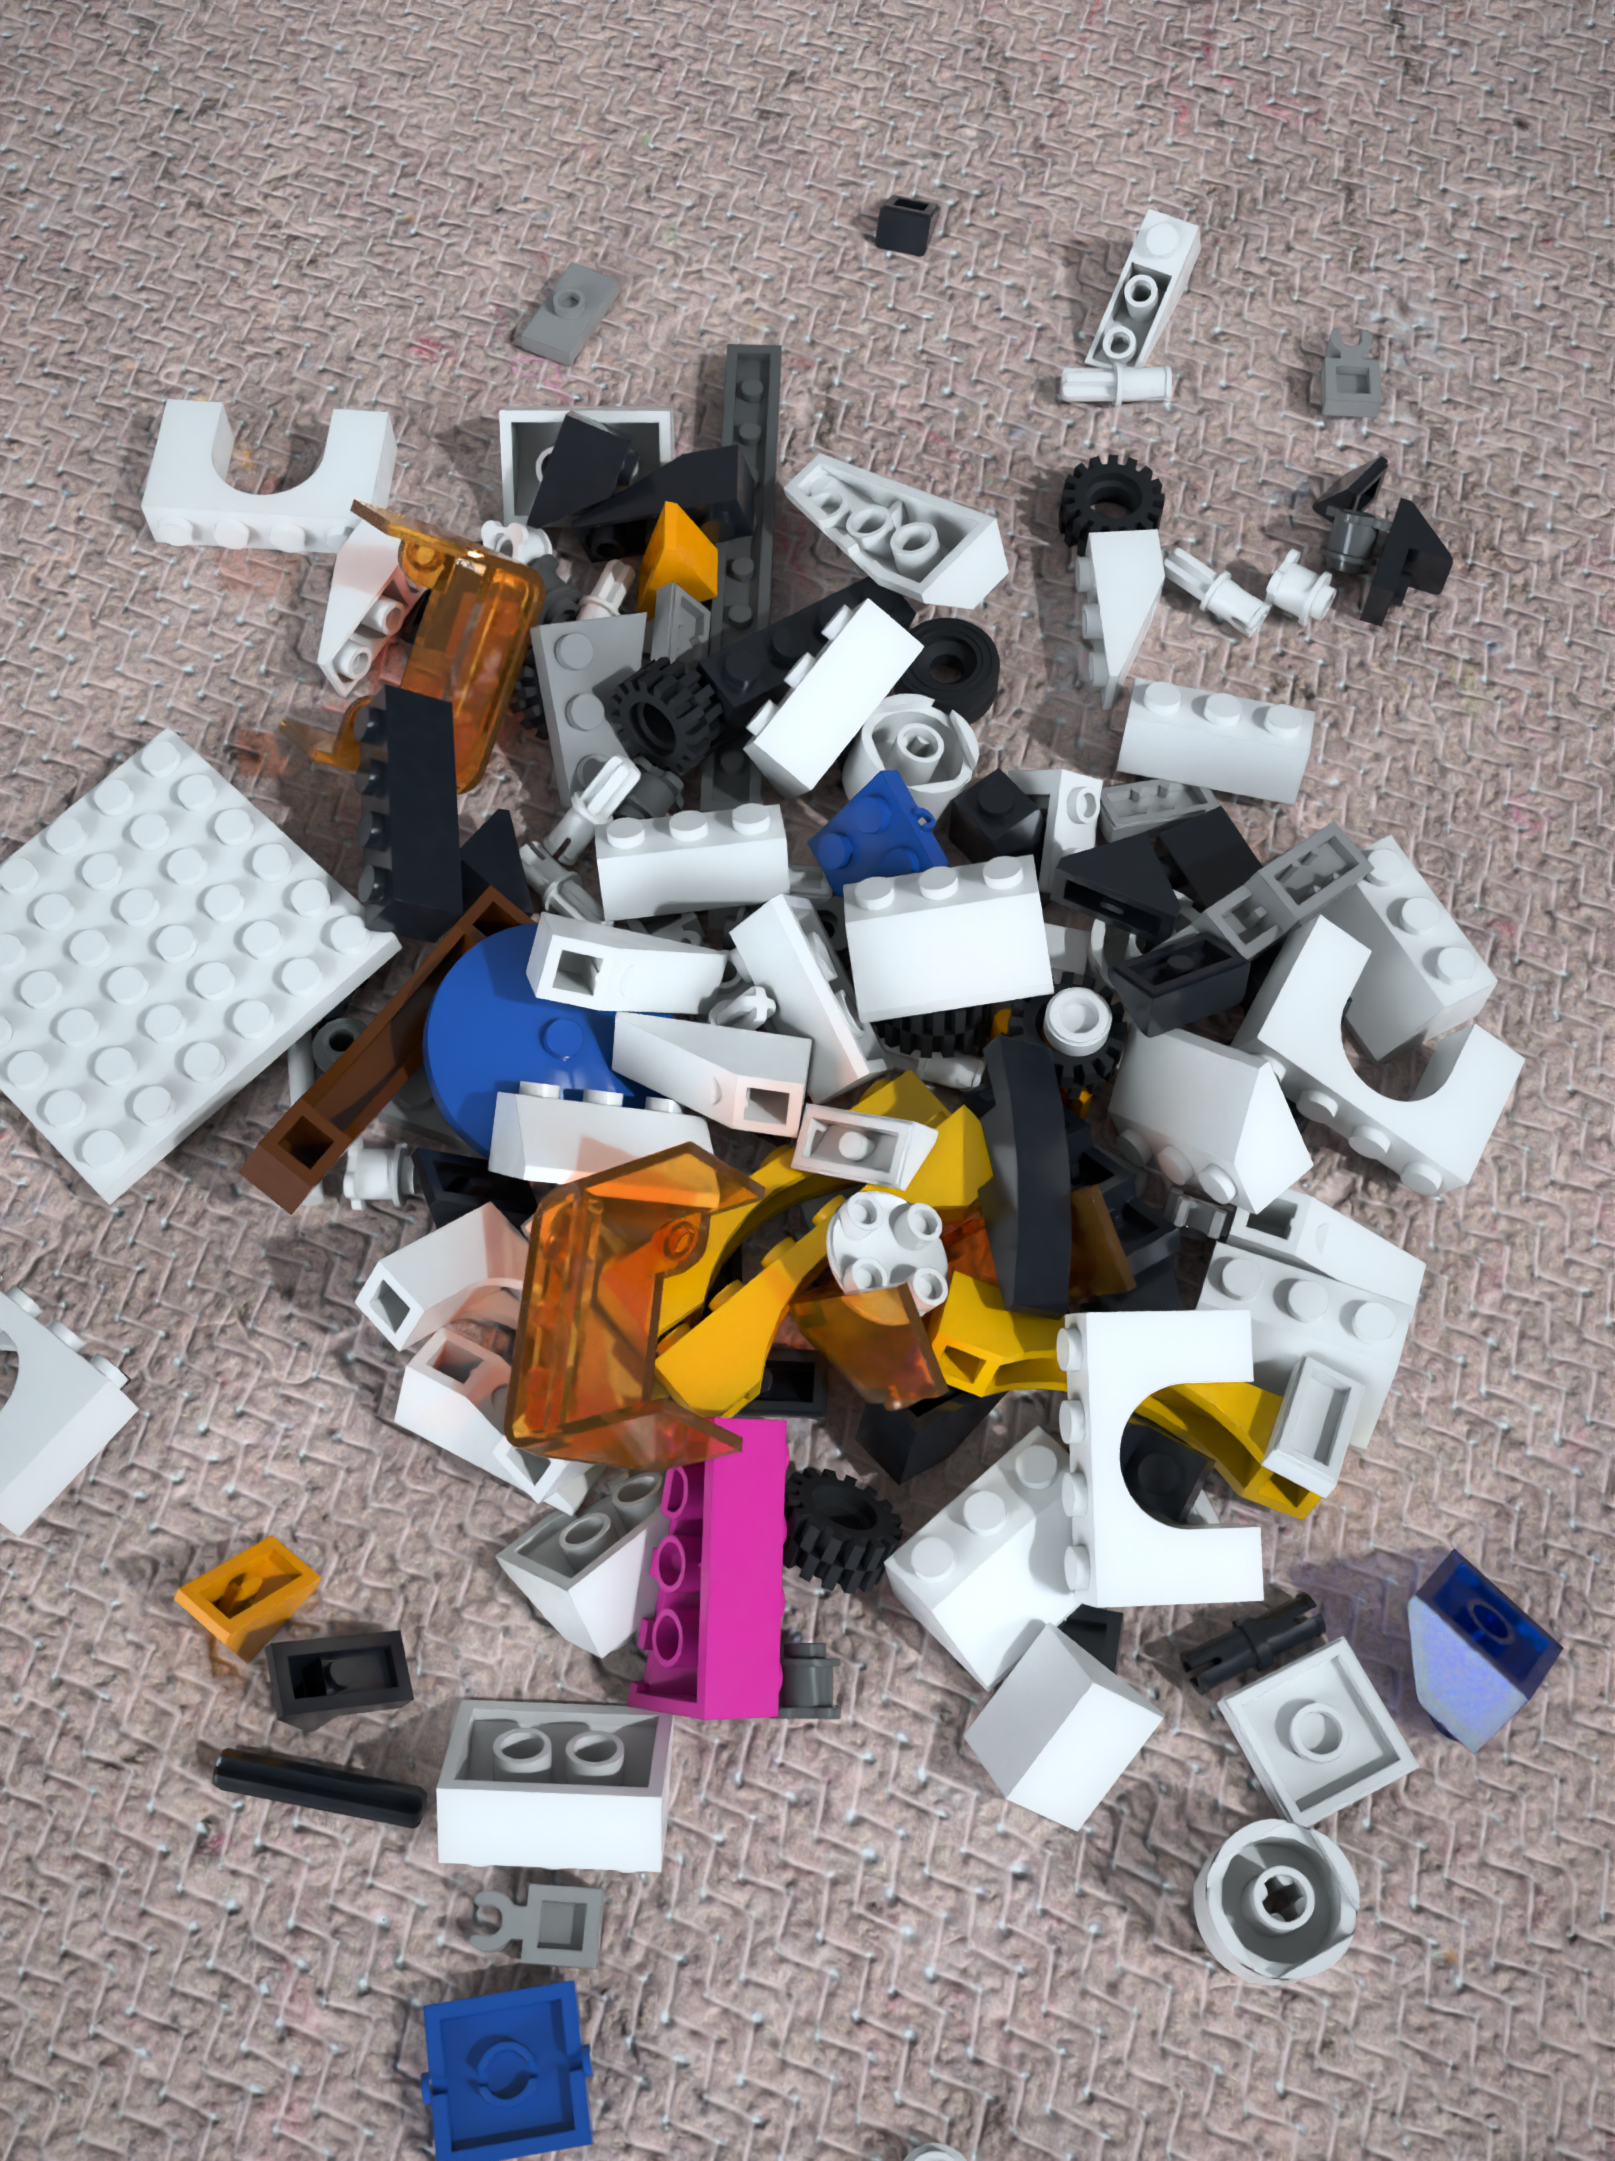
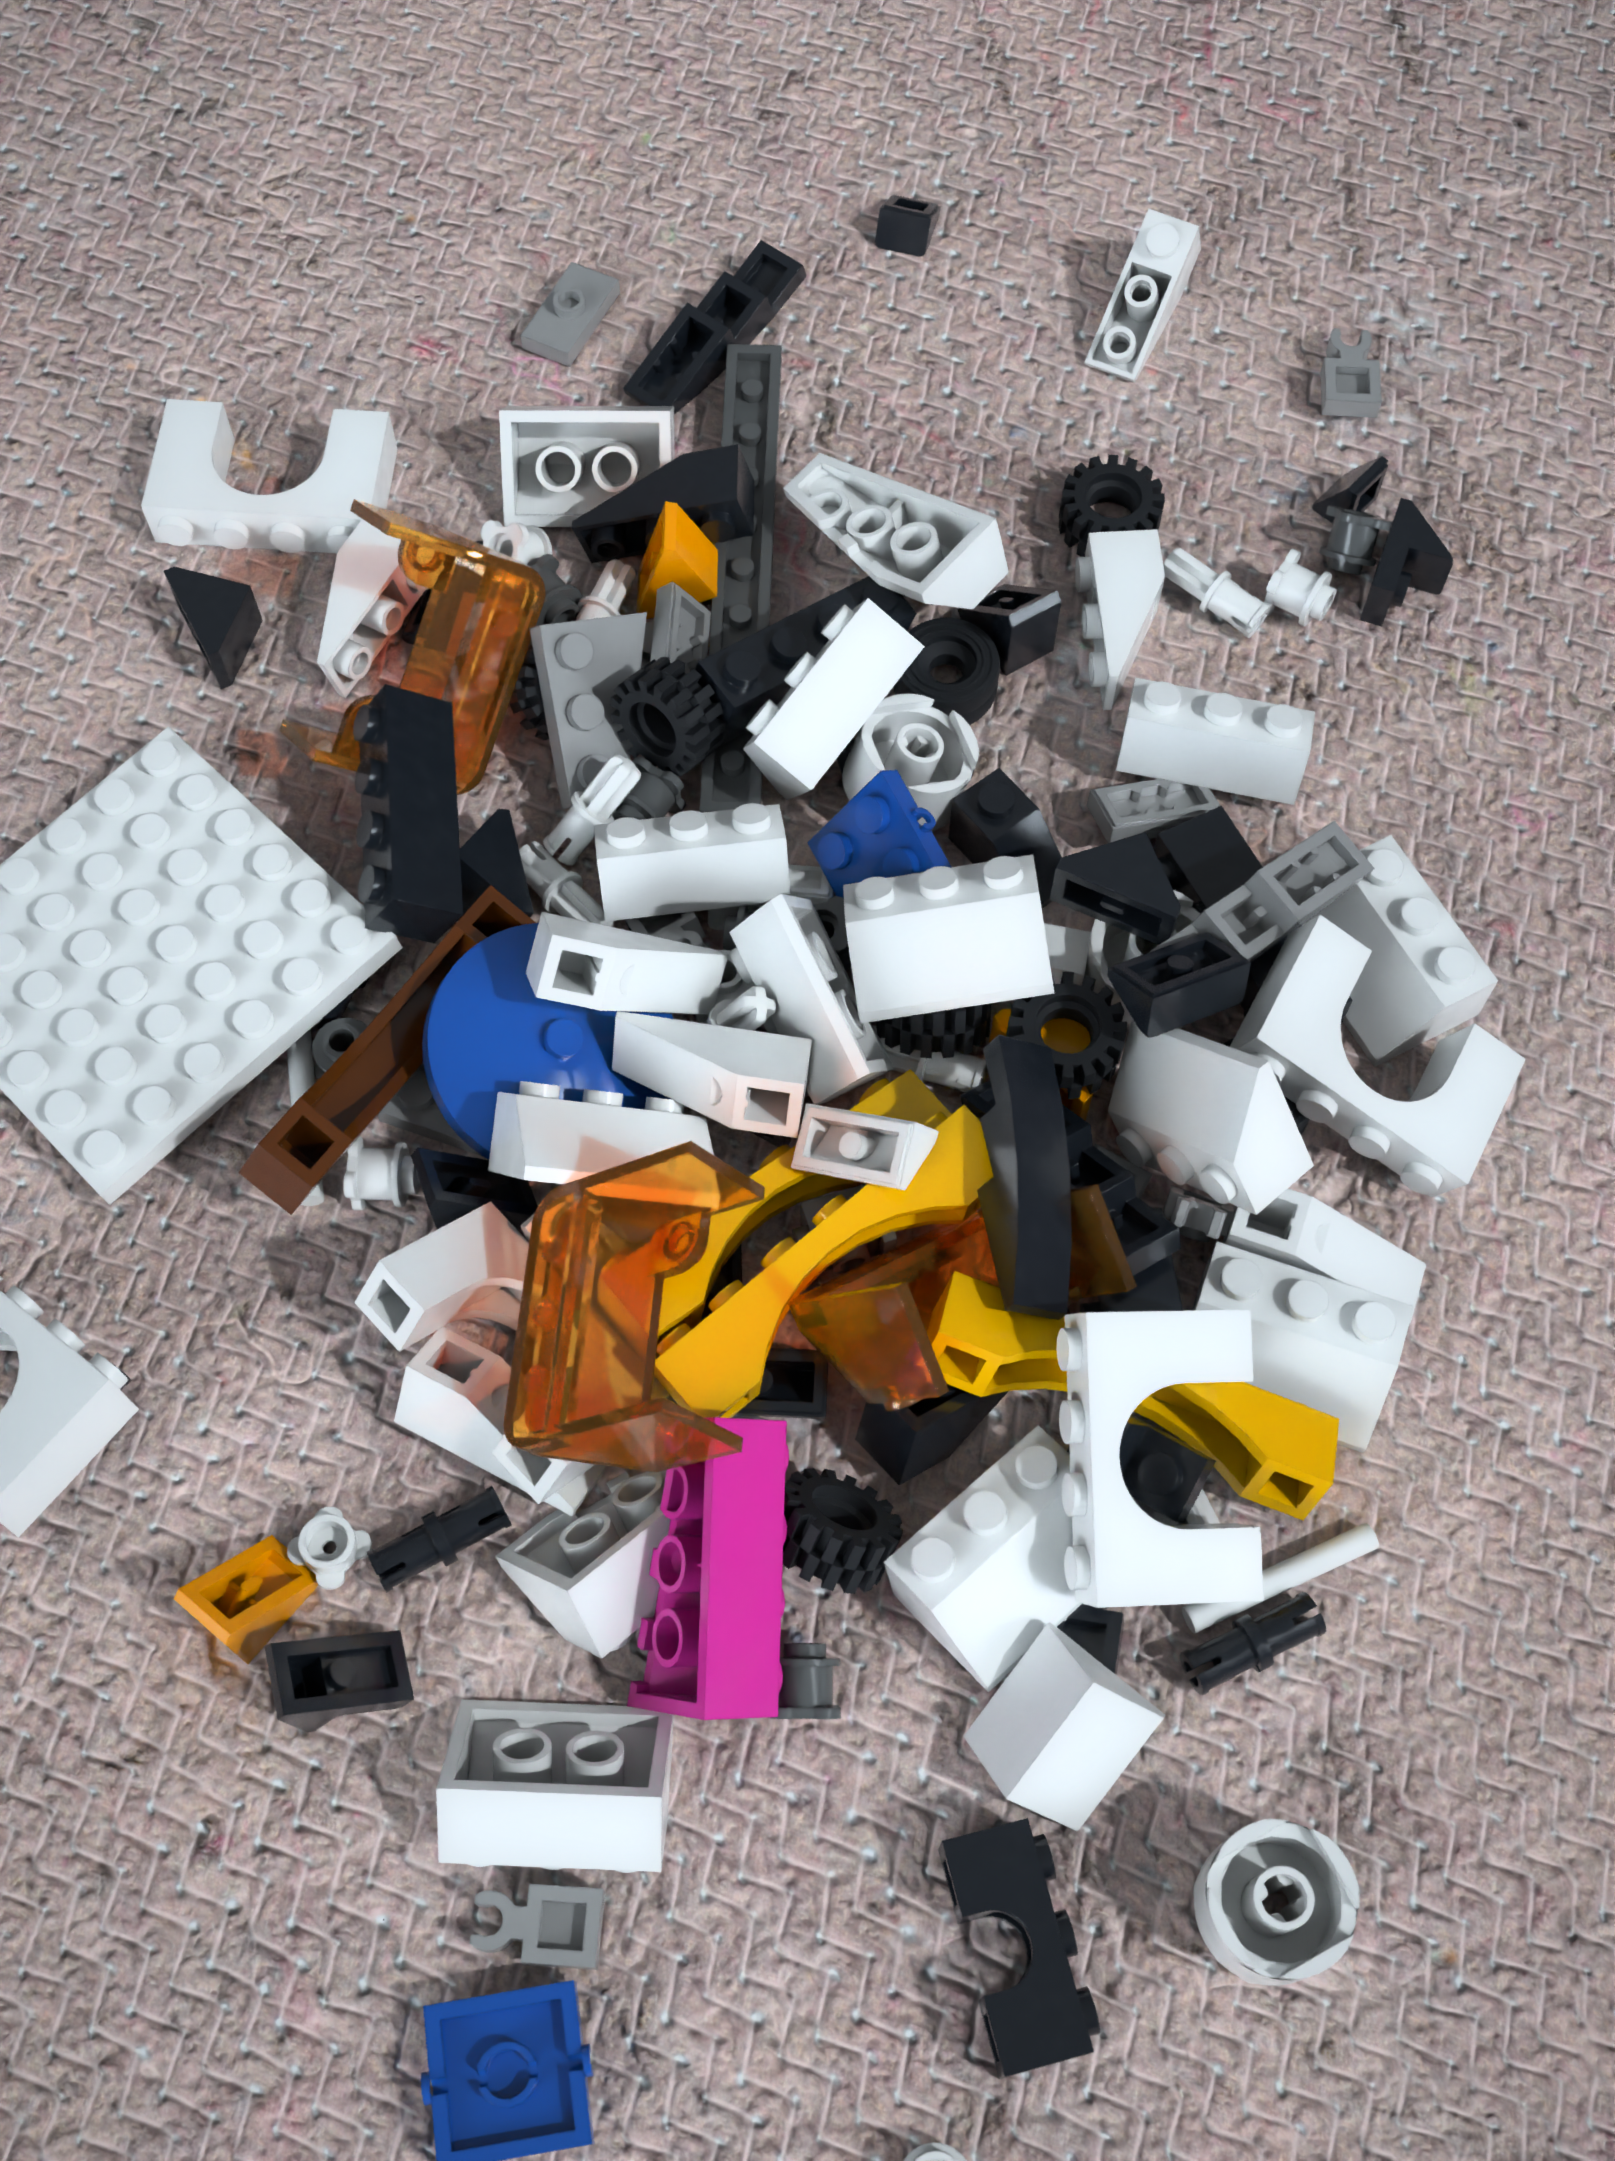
black axle [212,1748,427,1829] -> none
black slope [526,410,640,529] -> none
white dish [826,1191,948,1323] -> none
white bracket [1008,769,1103,894] -> none
white tile [1043,987,1112,1057] -> none
white axle [1060,362,1172,407] -> none
white plate [1217,1636,1420,1828] -> none
white tile [1262,1354,1365,1499] -> none
clear blue slope [1406,1548,1564,1755] -> none
none -> black slope [164,567,263,690]
none -> white plate [287,1507,372,1590]
none -> black pin [367,1486,512,1592]
none -> black slope [623,240,807,414]
none -> black arch [938,1818,1100,2079]
none -> black slope [957,584,1061,676]
none -> white bar [1181,1523,1379,1634]

